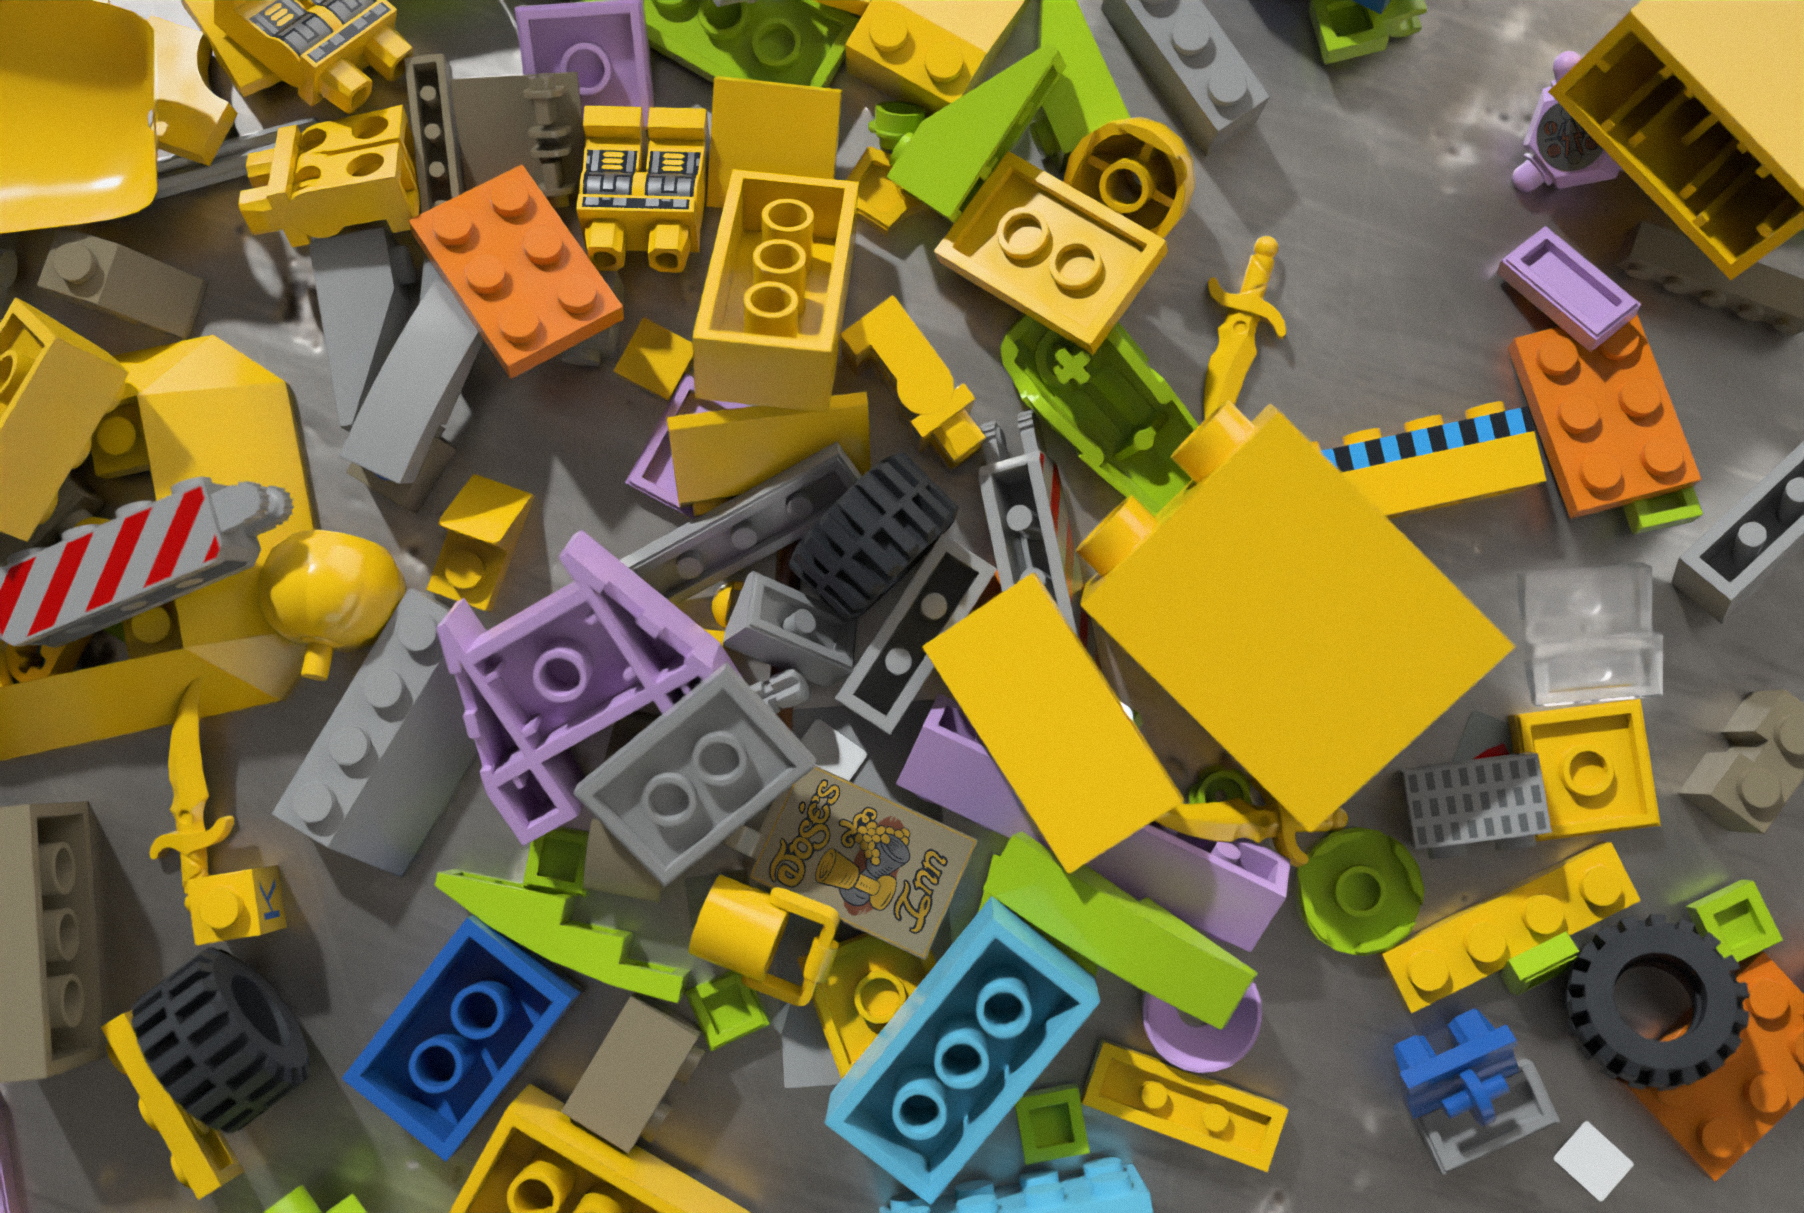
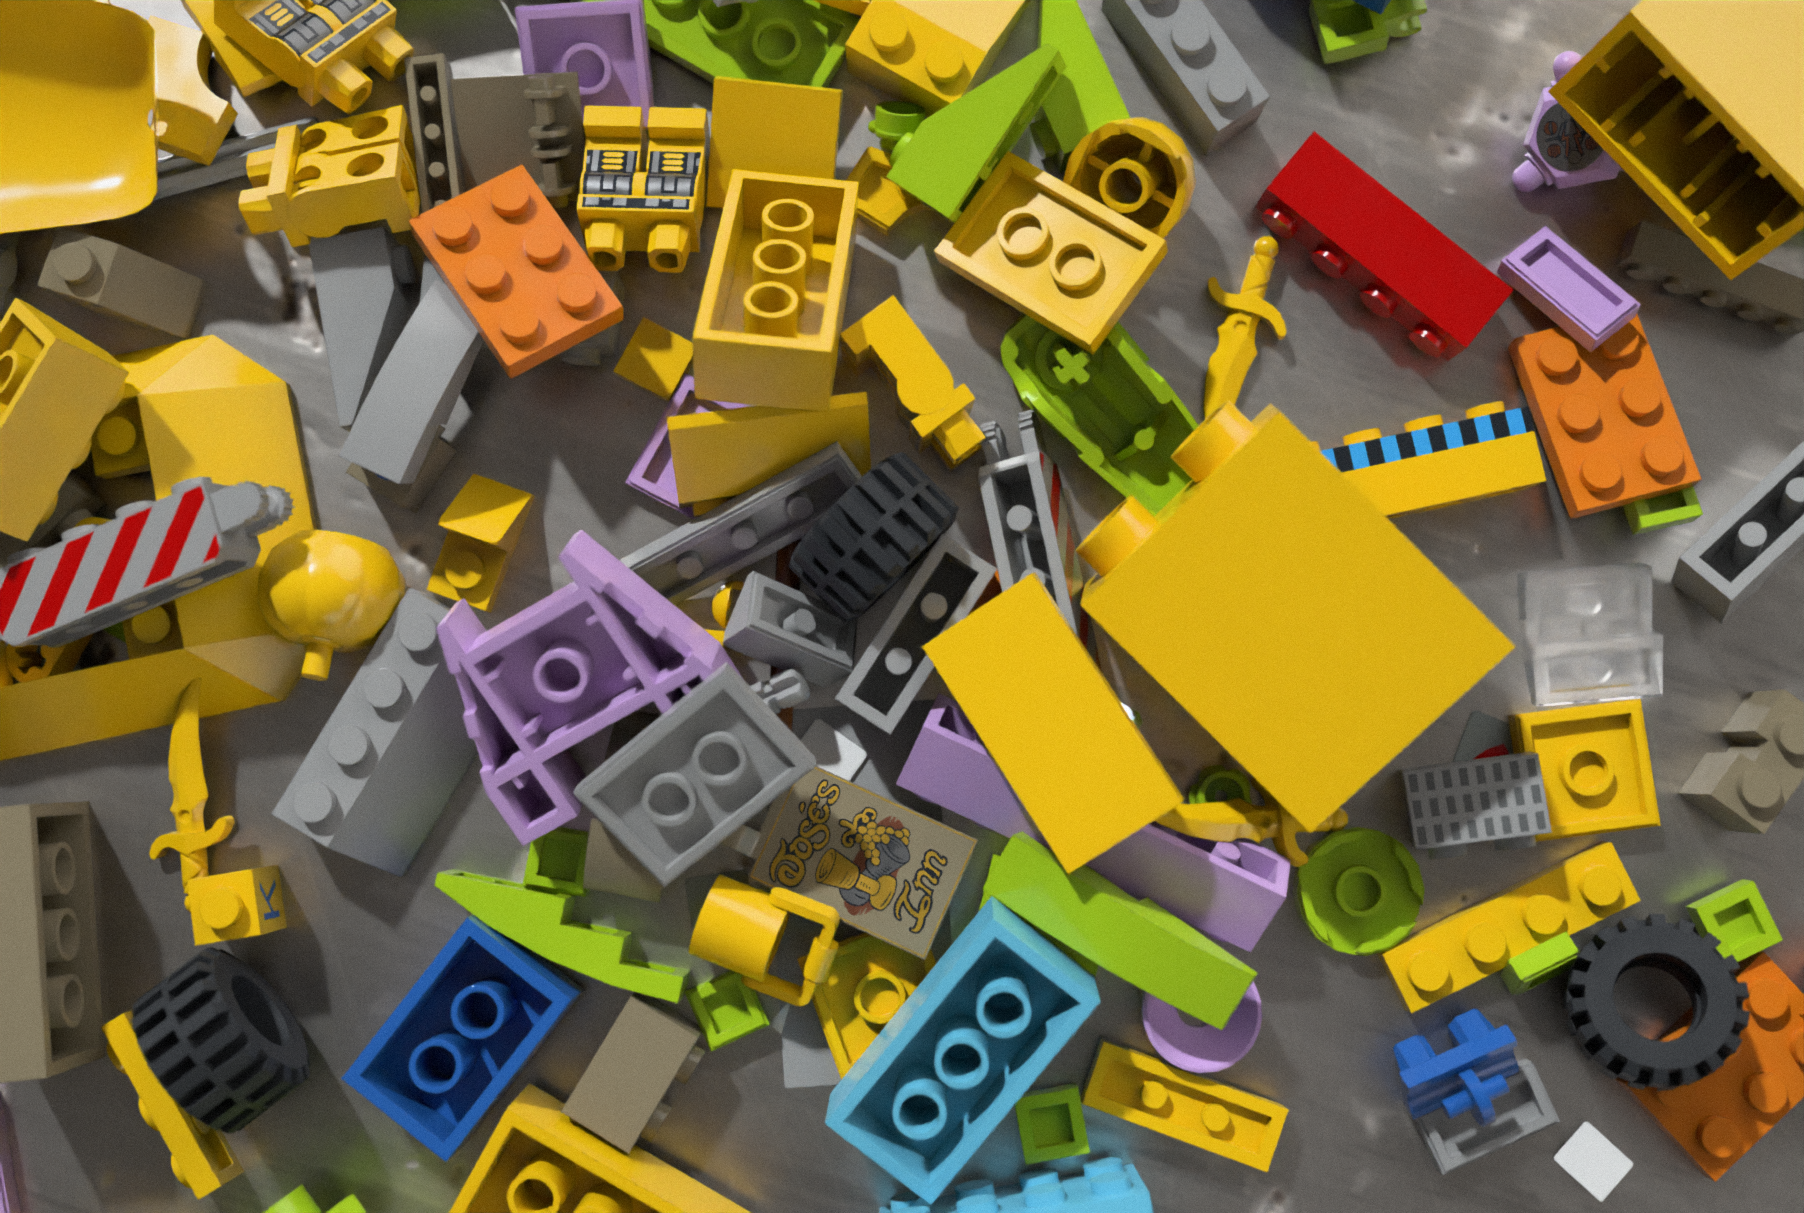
none -> red brick [1255,131,1514,361]

